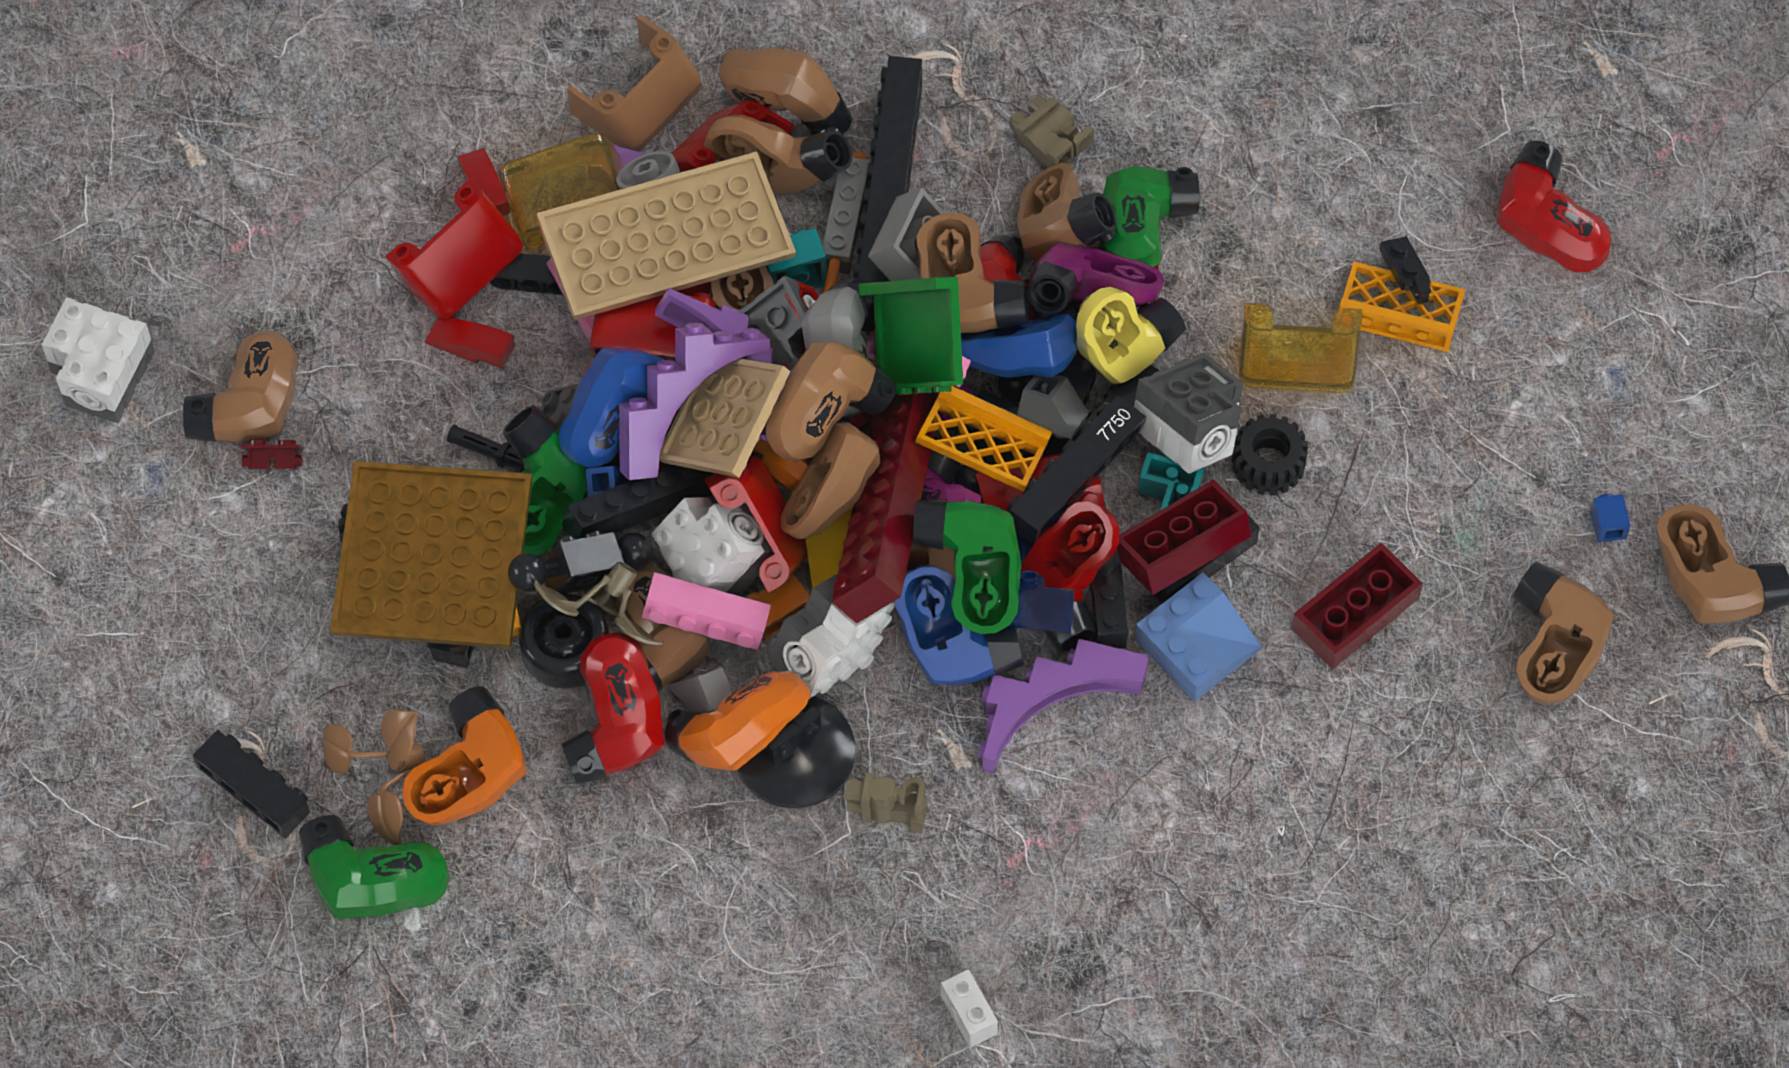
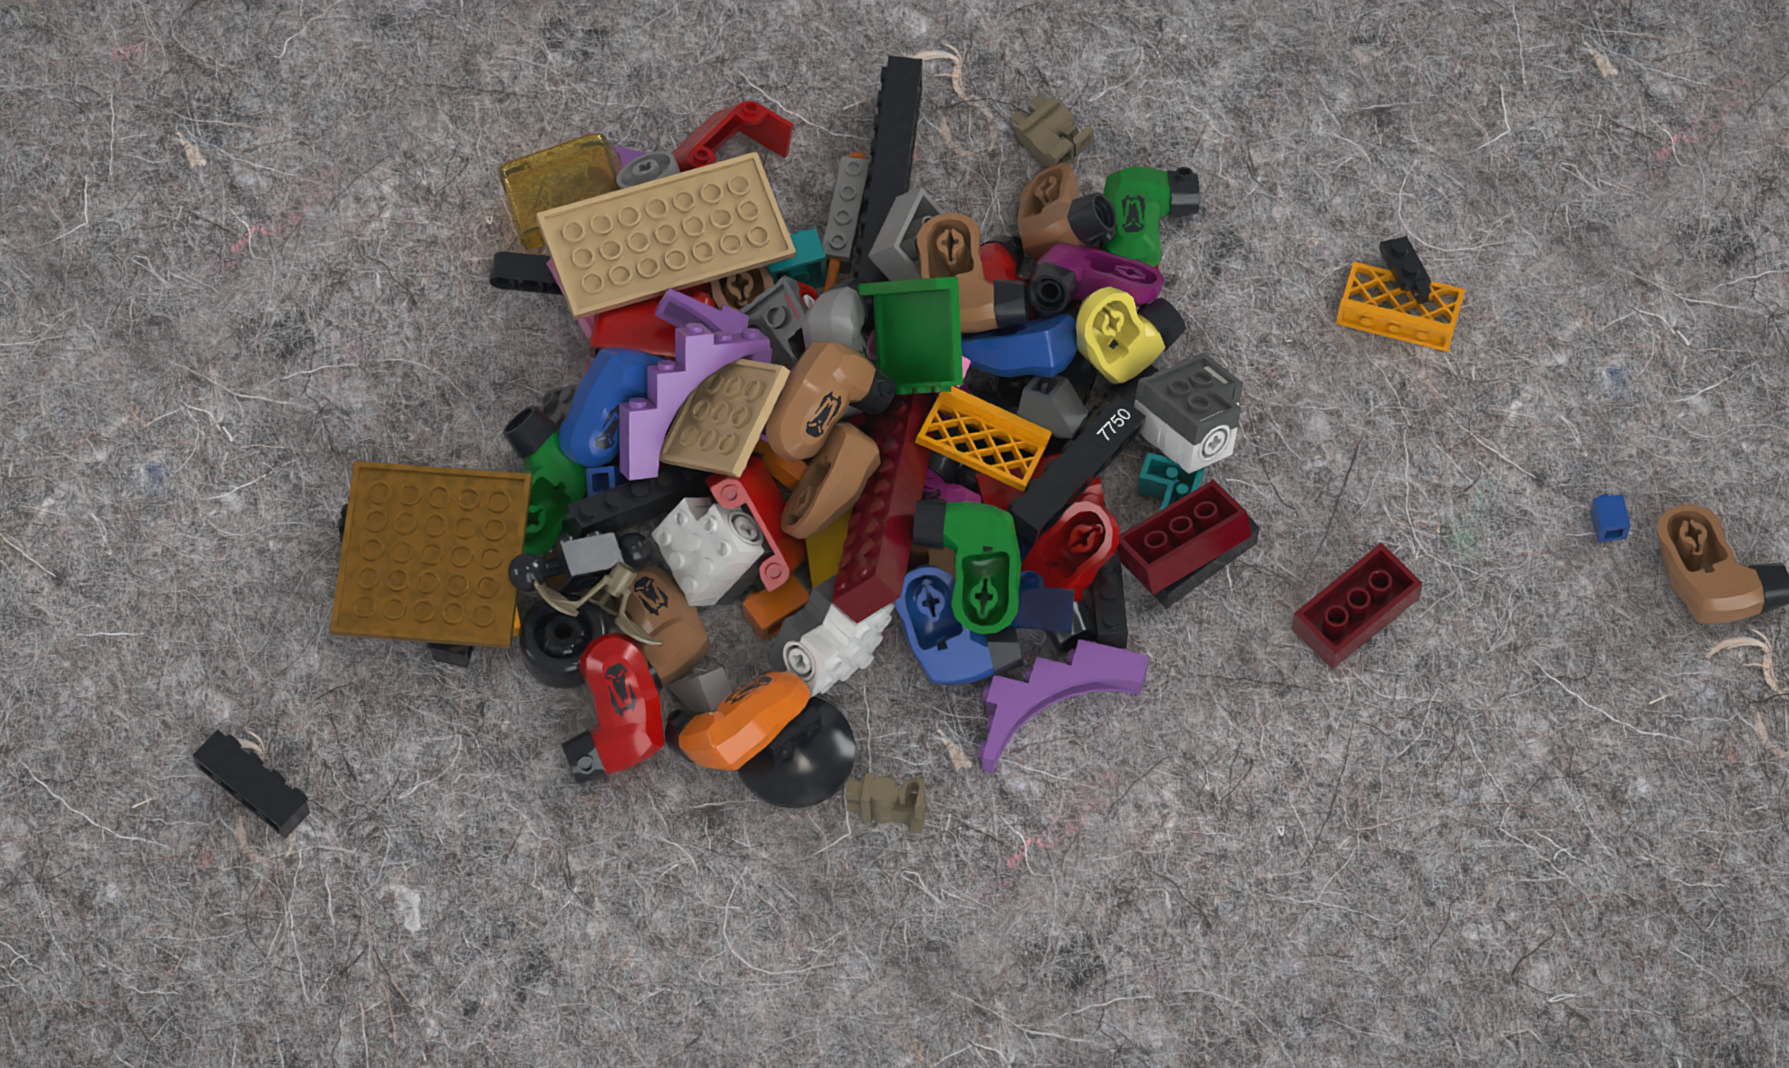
white piece [42,297,155,424] -> none
medium nougat piece [183,330,299,442] -> none
dark red hinge [241,440,304,470] -> none
green piece [299,815,450,919] -> none
medium nougat plant [322,709,425,843] -> none
red windscreen [385,179,523,318] -> none
orange piece [402,686,527,826] -> none
red slope [425,318,515,369] -> none
black pin [447,424,525,473] -> none
red slope [457,148,510,216] -> none
medium nougat windscreen [567,14,701,152] -> none
bright pink brick [642,572,771,650] -> none
medium nougat piece [704,115,852,195] -> none
medium nougat piece [719,48,852,135] -> none
white brick [941,969,998,1048] -> none
medium blue slope [1134,572,1262,702] -> none
black tyre [1232,414,1308,496] -> none
clear yellow windscreen [1239,303,1362,393] -> none
red piece [1496,141,1611,272] -> none
medium nougat piece [1513,561,1614,705] -> none

